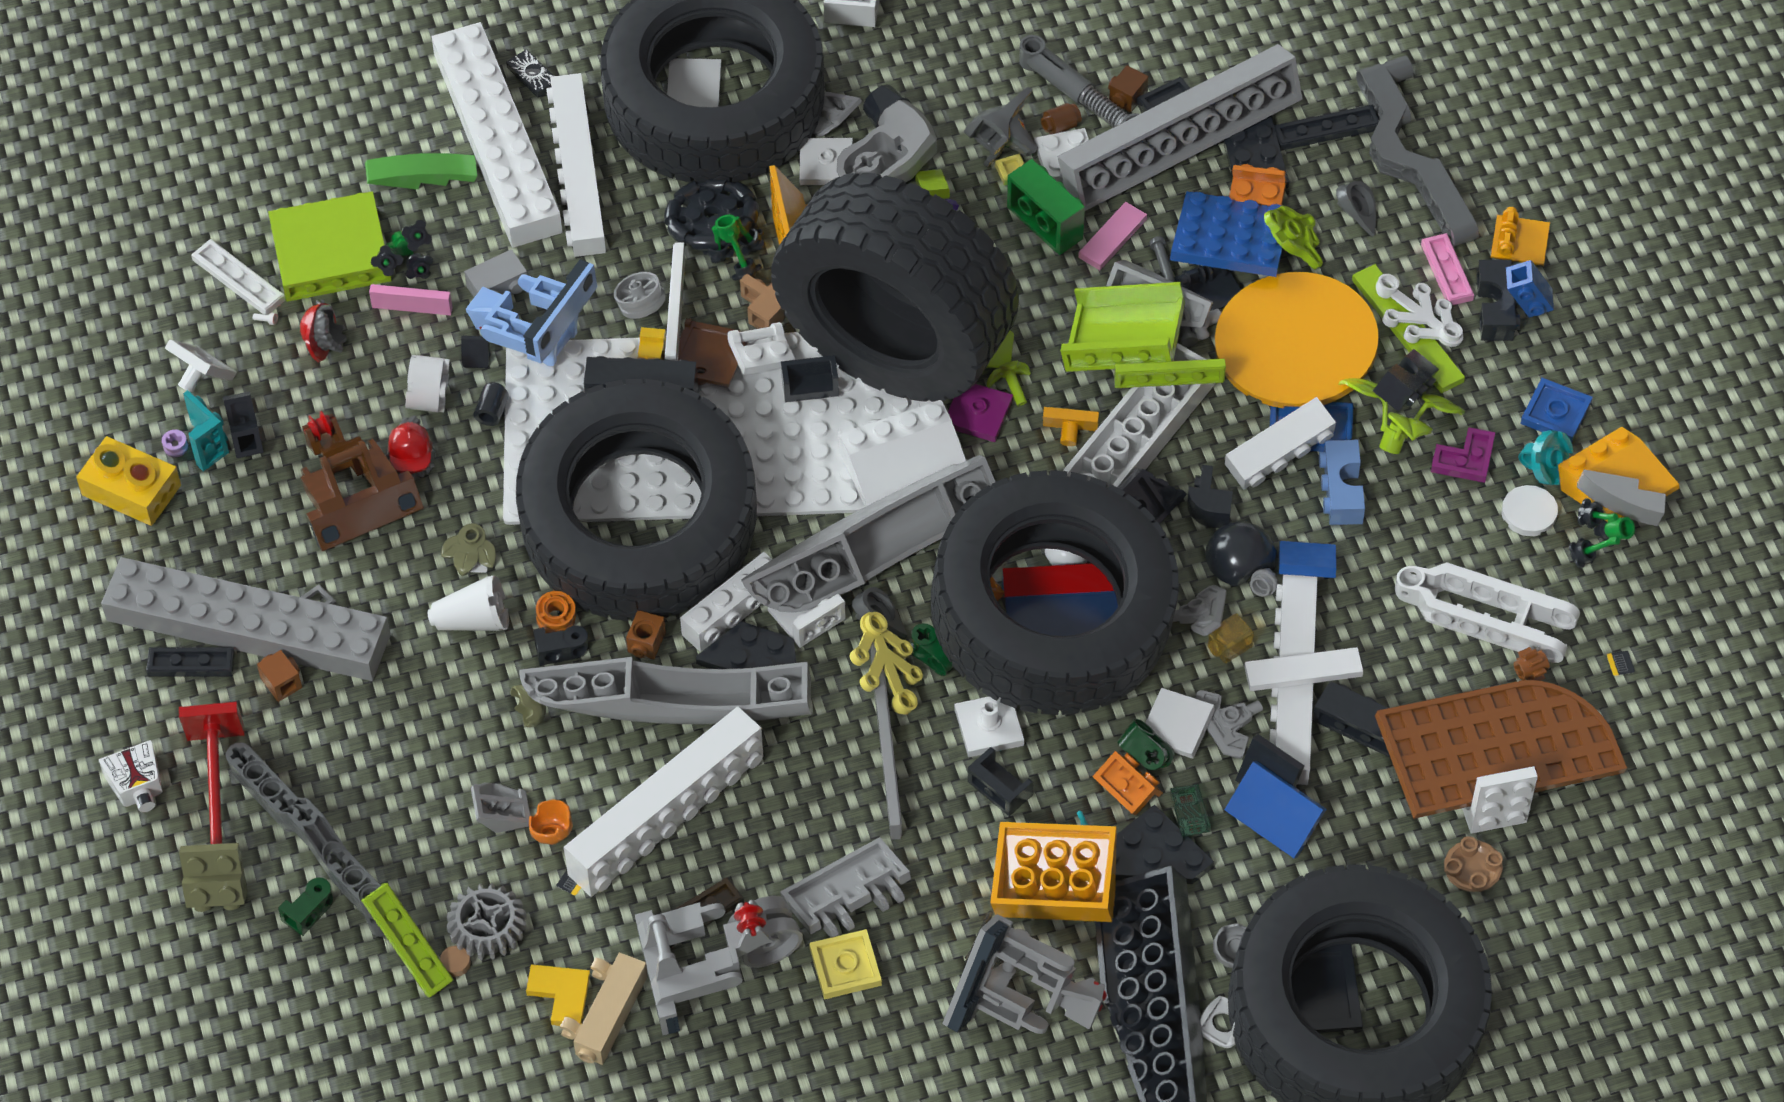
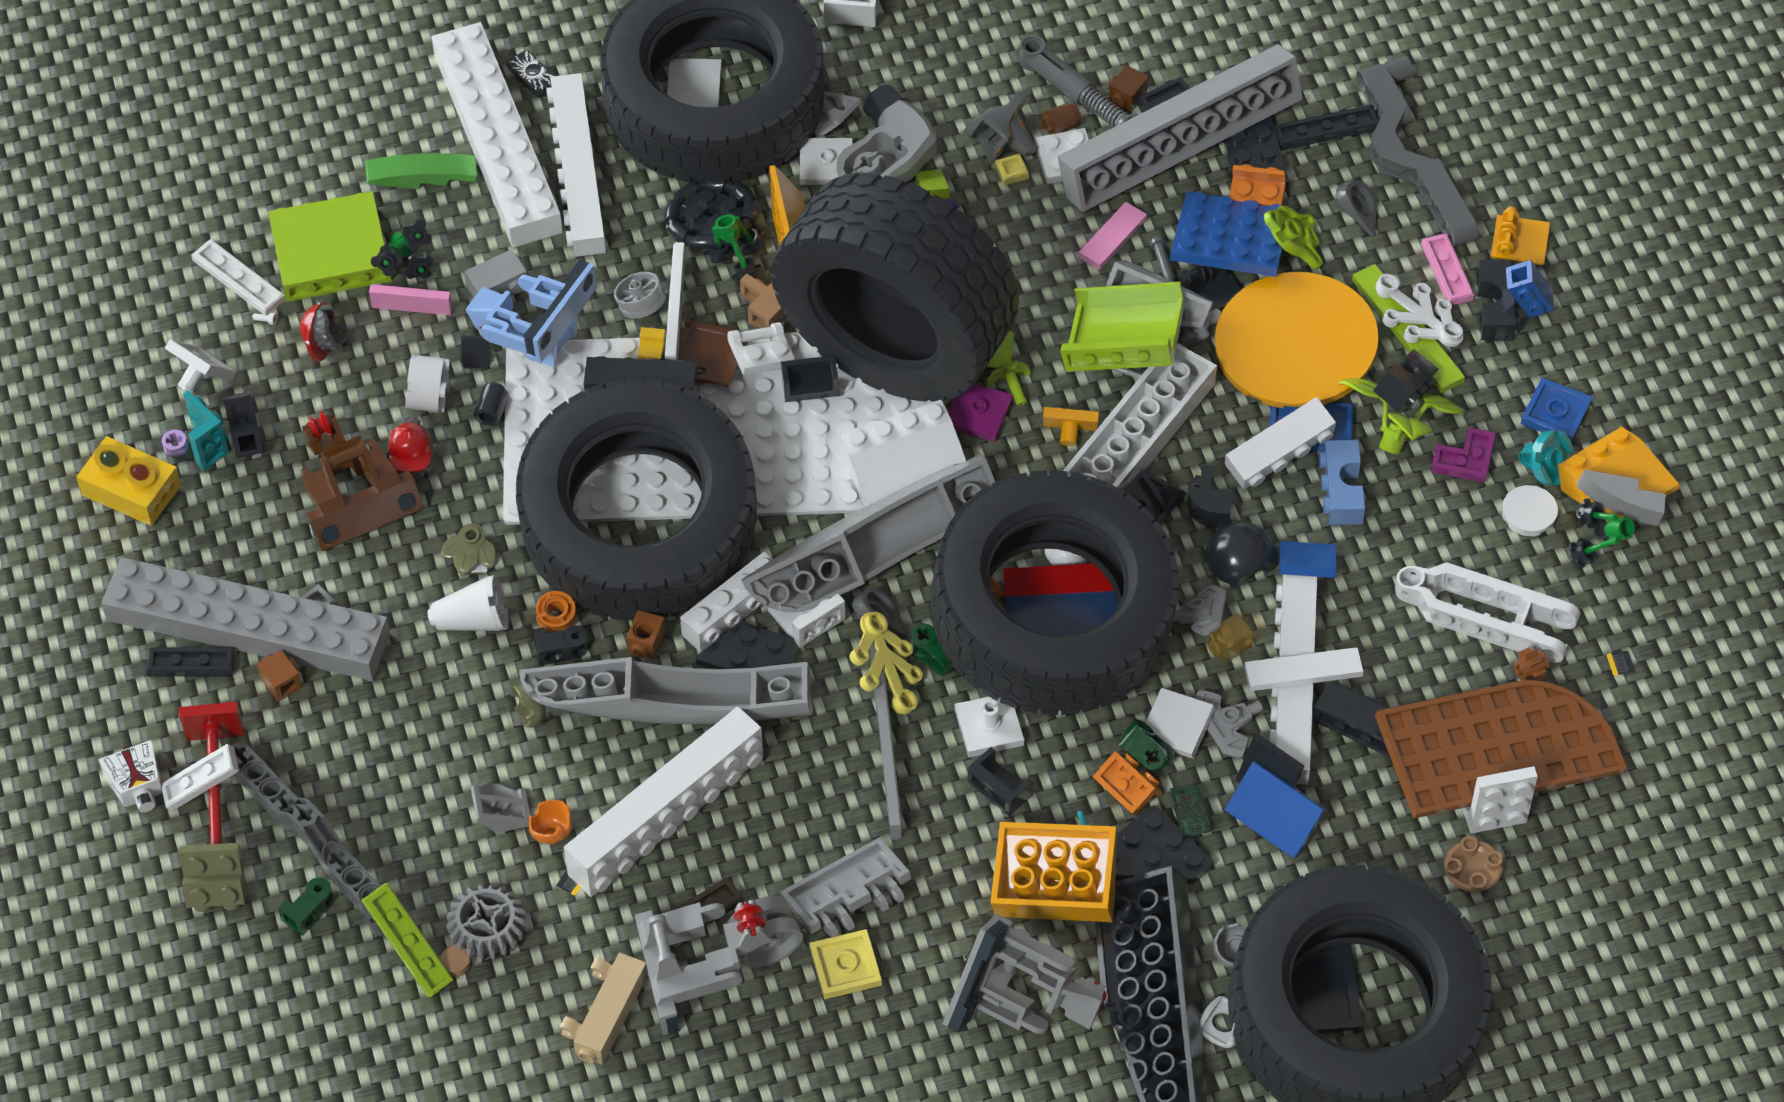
yellow tile [526,964,590,1026] -> none
green brick [1007,159,1085,256] -> none
lime tile [1114,359,1226,388] -> none
light grey plate [1250,568,1278,597] -> none
none -> white tile [161,744,239,811]

